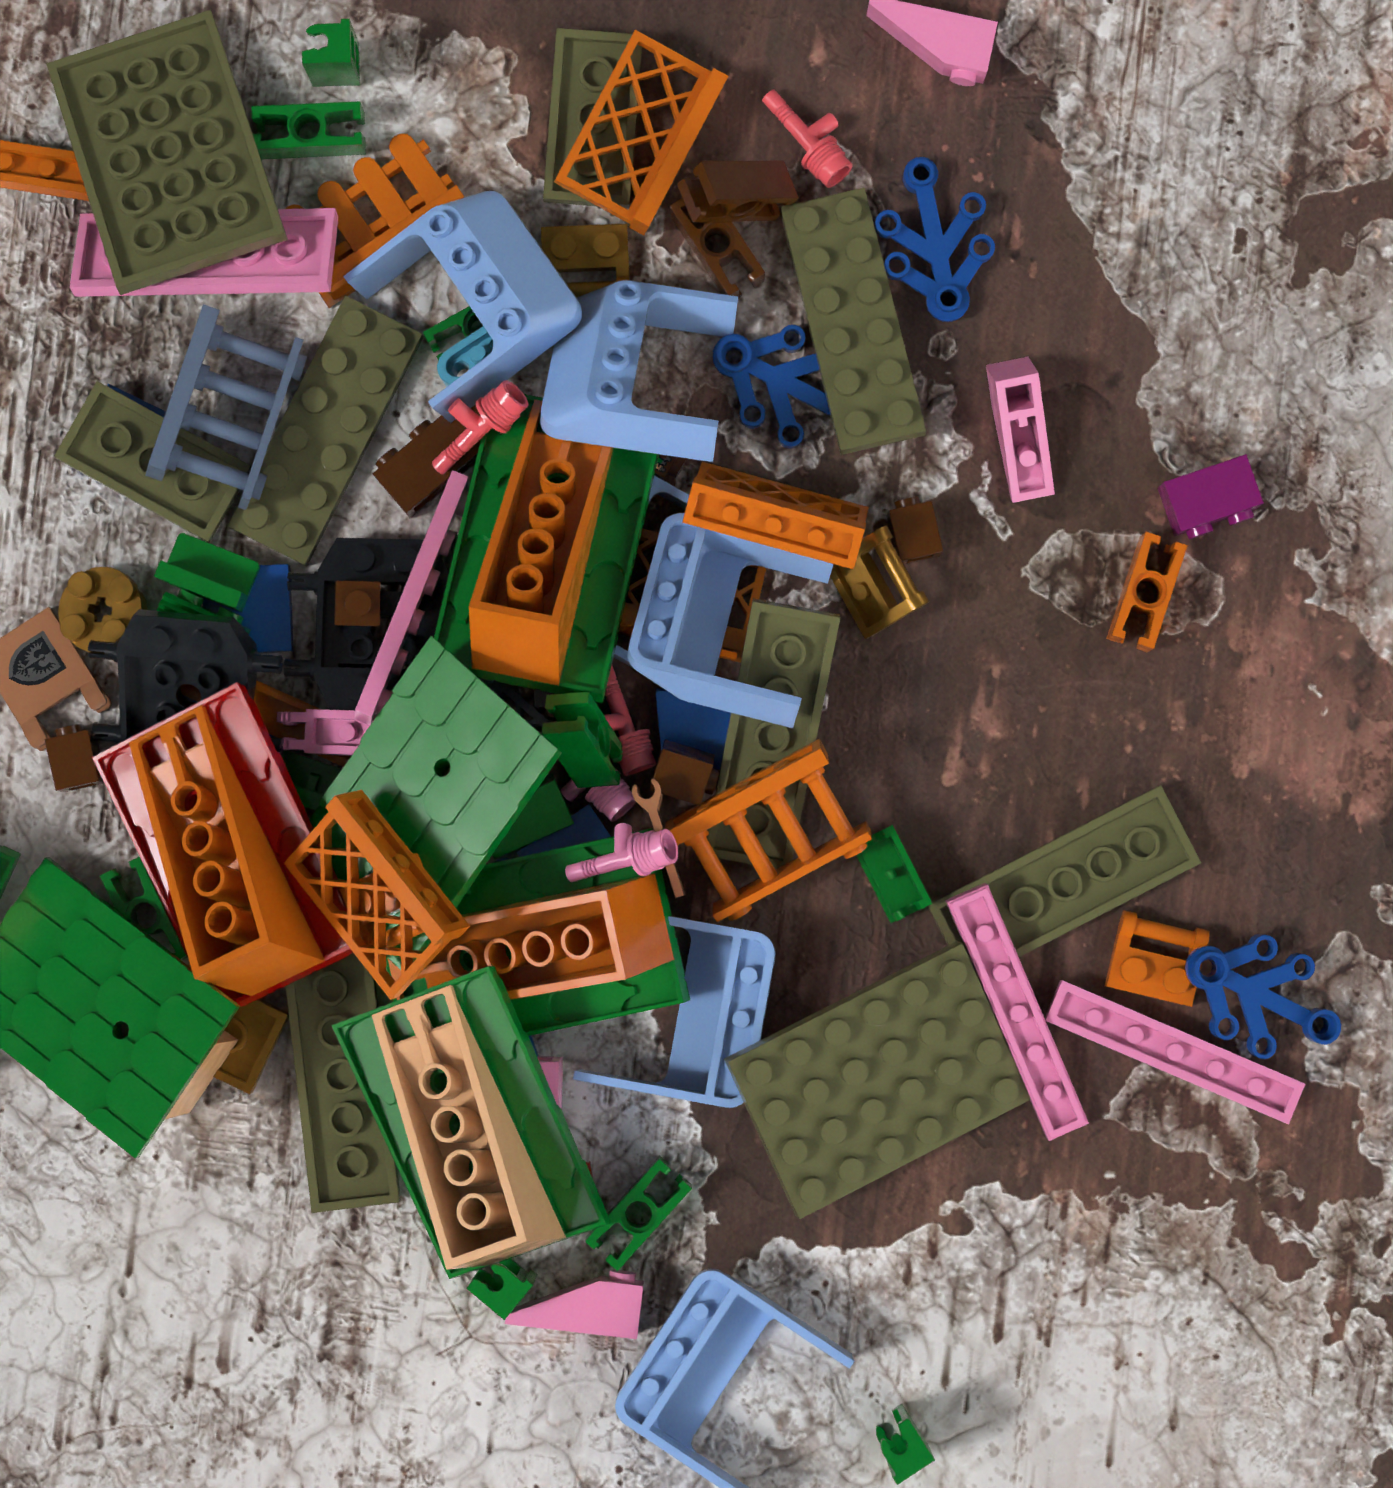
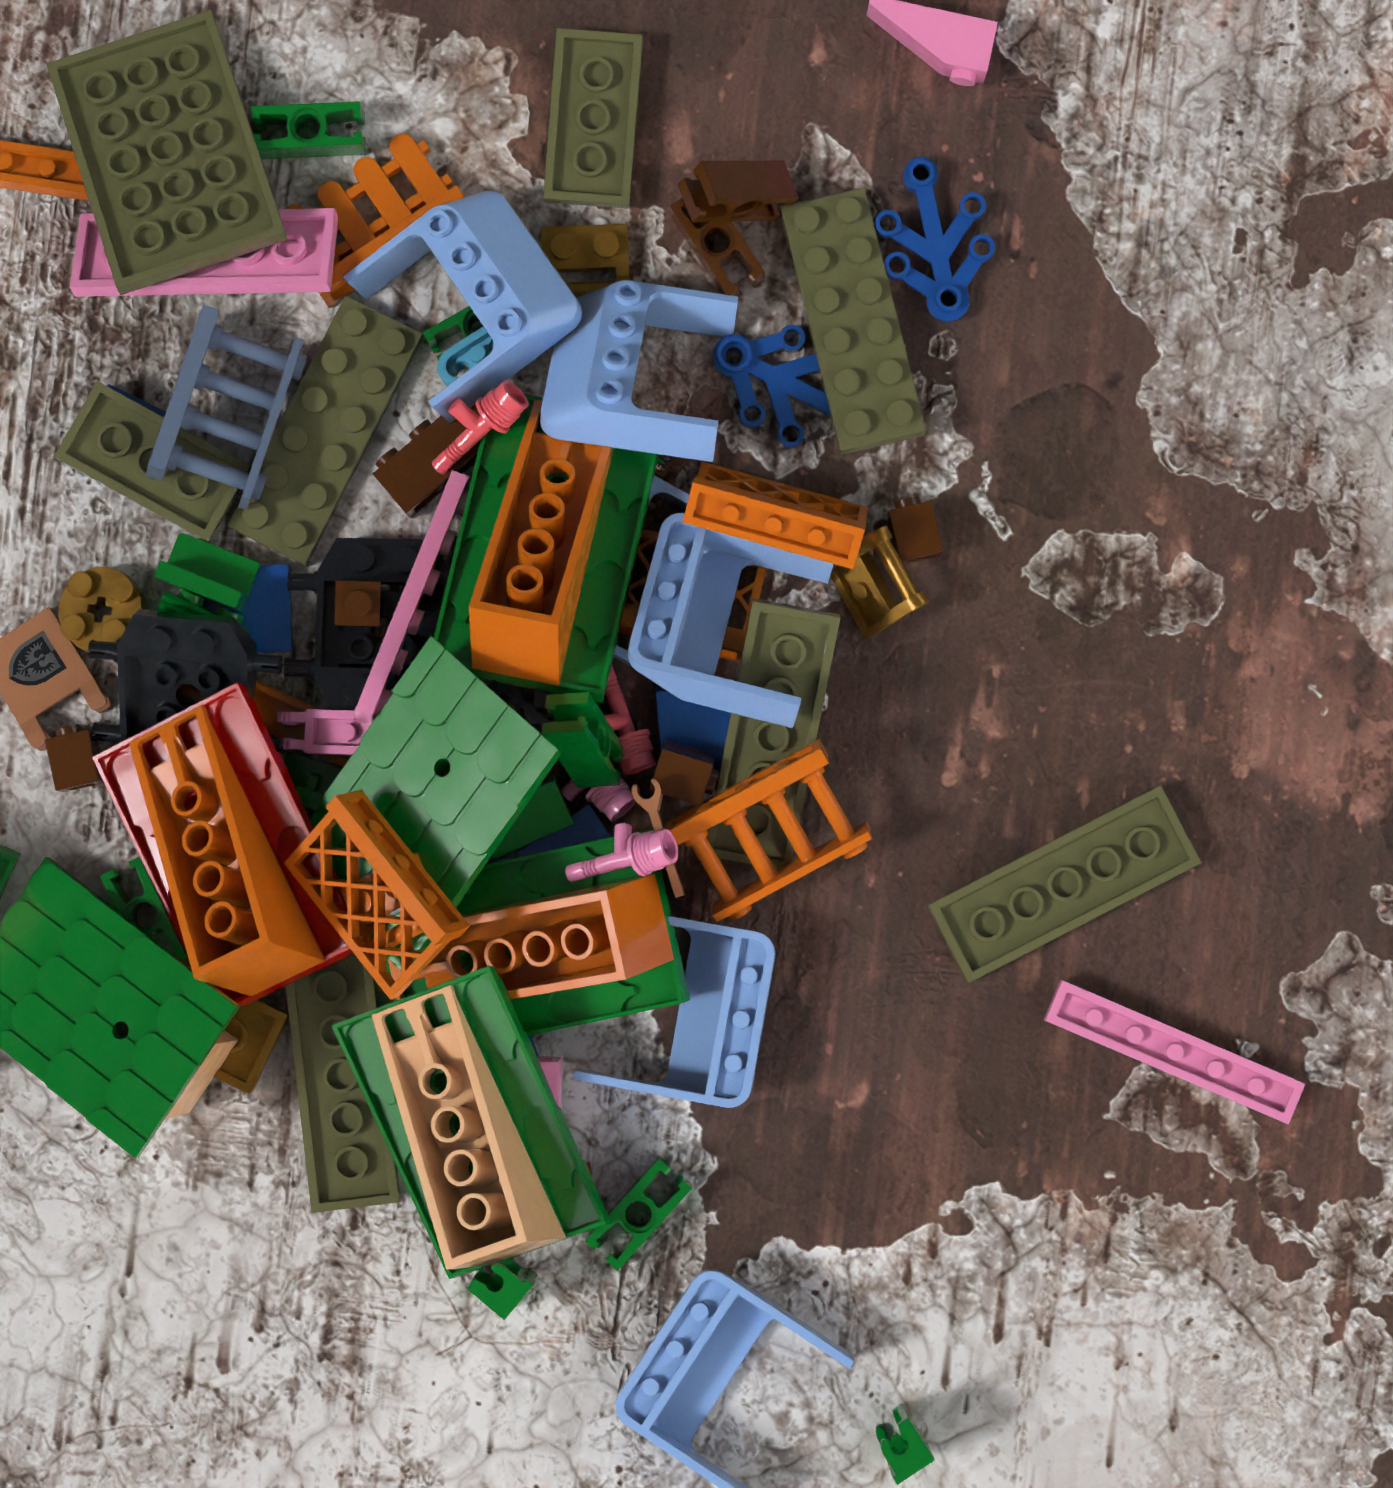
green hinge [302,19,360,87] -> none
bright pink slope [505,1270,644,1339] -> none
orange fence [554,30,729,236] -> none
olive plate [724,941,1031,1219] -> none
coral piece [762,89,853,188] -> none
green hinge [856,825,933,923] -> none
bright pink tile [945,883,1089,1141] -> none
bright pink slope [986,357,1055,503] -> none
orange plate [1105,910,1210,1007] -> none
orange piece [1106,532,1188,652] -> none
magenta brick [1157,454,1264,540] -> none
blue plant [1185,934,1341,1059] -> none

